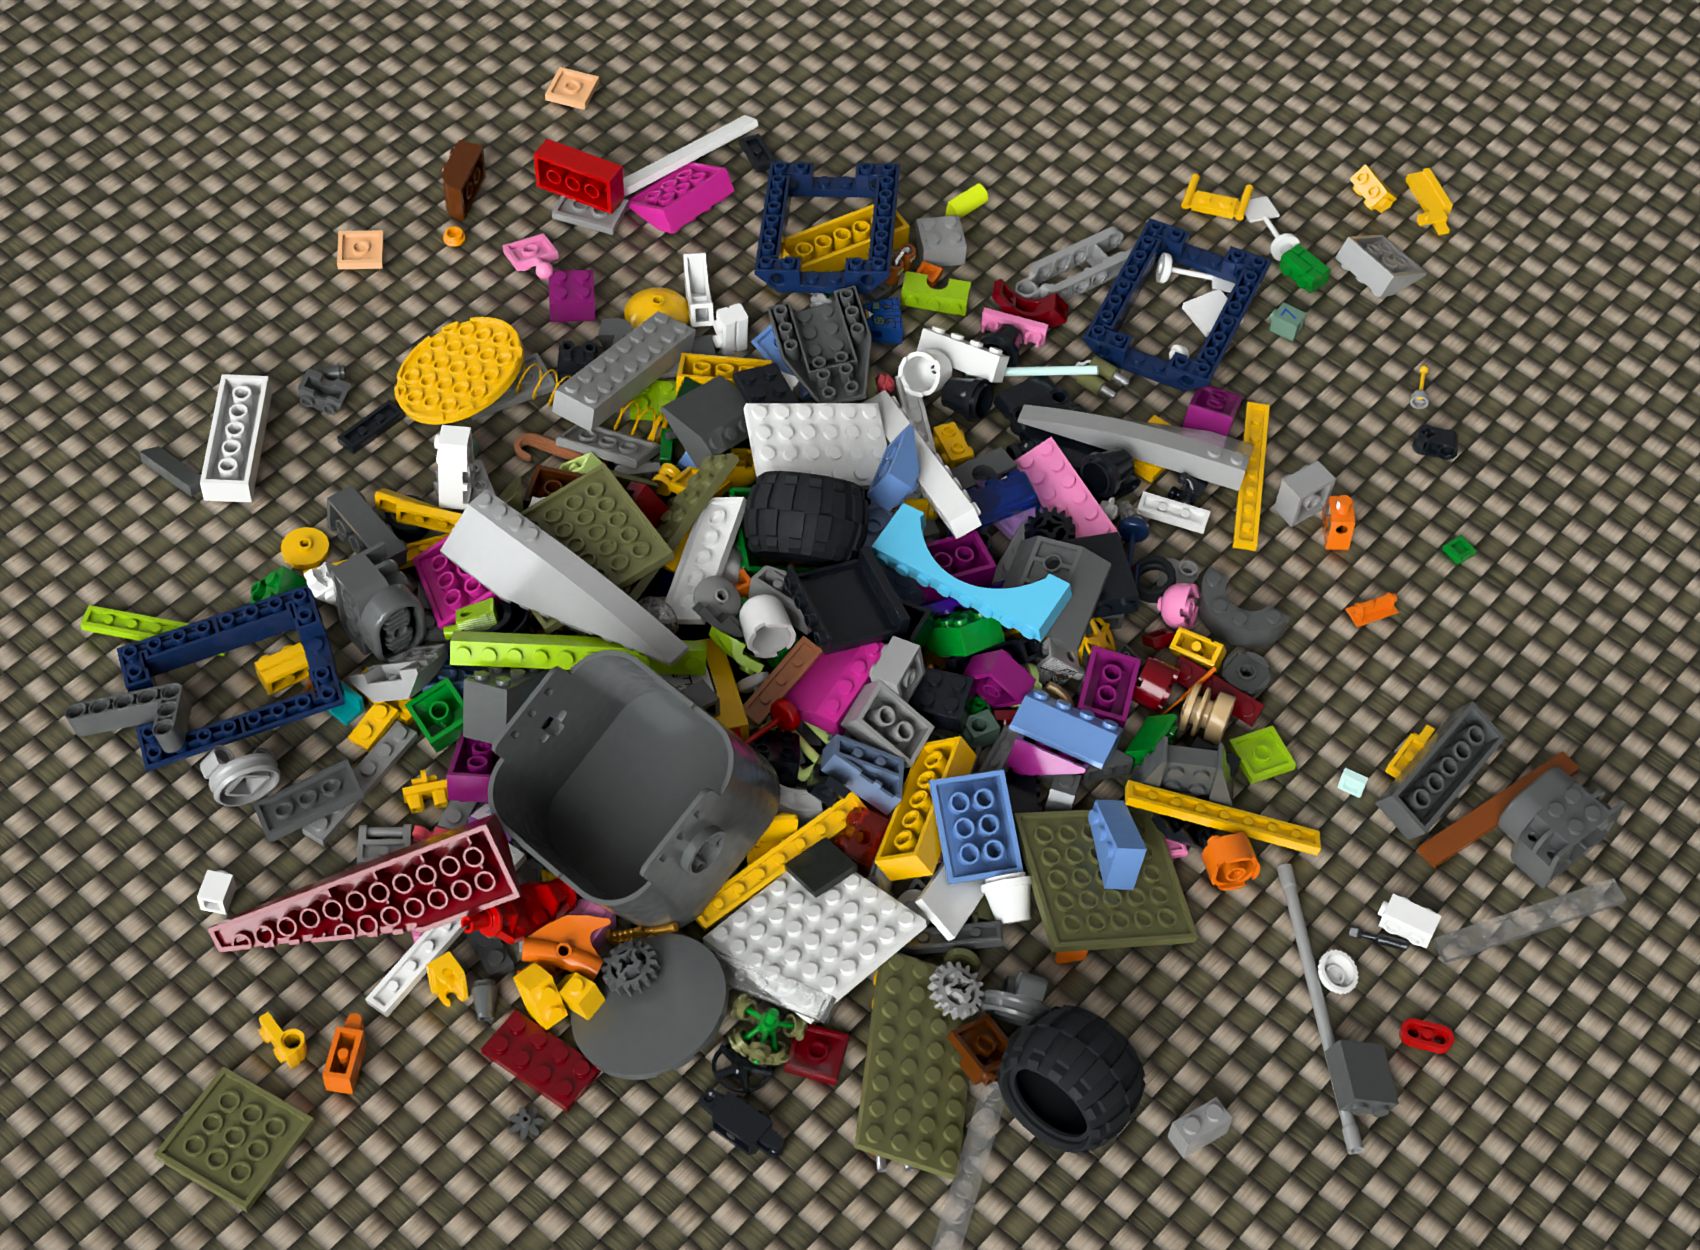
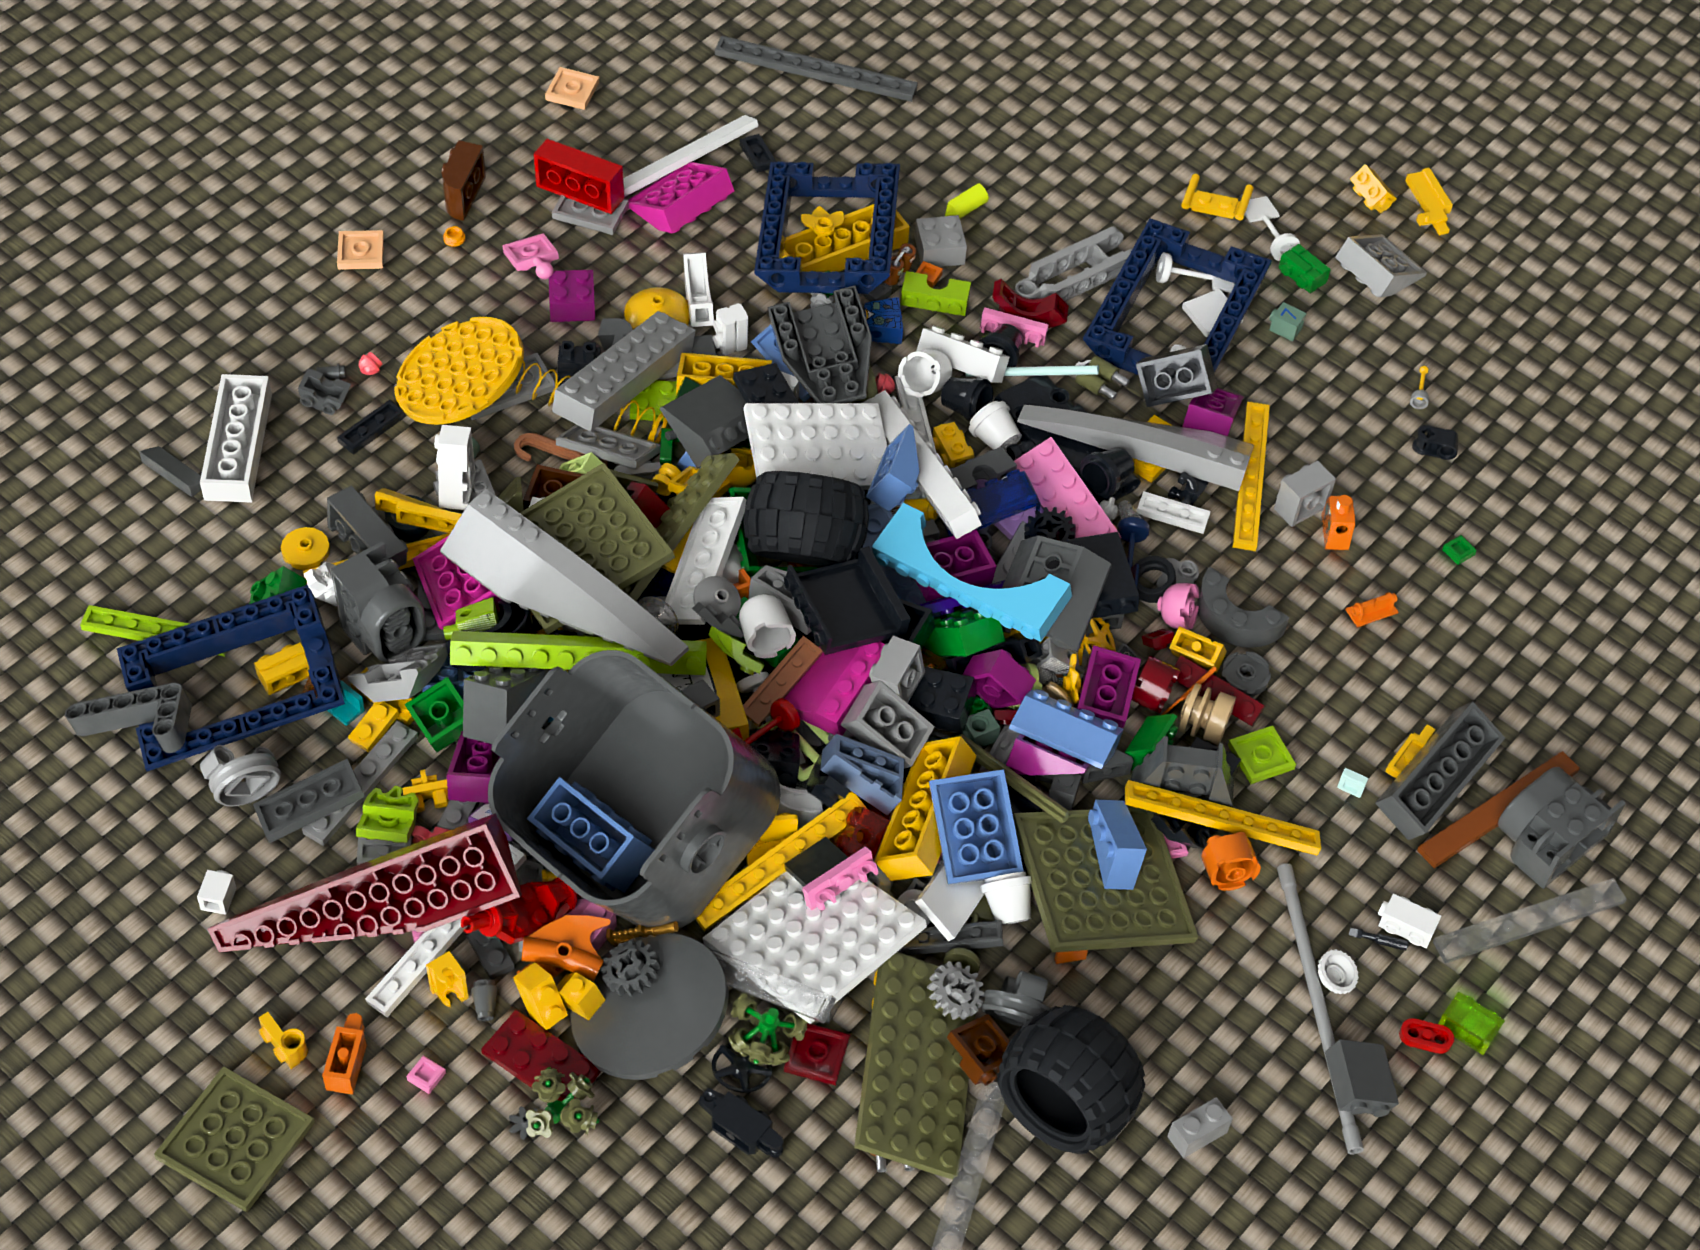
none -> lime plate [356,785,419,843]
none -> coral plate [359,352,383,375]
none -> bright pink tile [407,1055,446,1094]
none -> olive plant [526,1067,599,1138]
none -> medium blue brick [527,777,655,893]
none -> dark grey plate [715,36,918,102]
none -> yellow plate [801,206,844,237]
none -> bright pink plate [802,846,879,910]
none -> olive axle [957,734,1070,823]
none -> white piece [969,401,1022,451]
none -> yellow plate [1063,654,1081,704]
none -> black brick [1136,344,1218,407]
none -> clear neon green brick [1438,991,1505,1055]

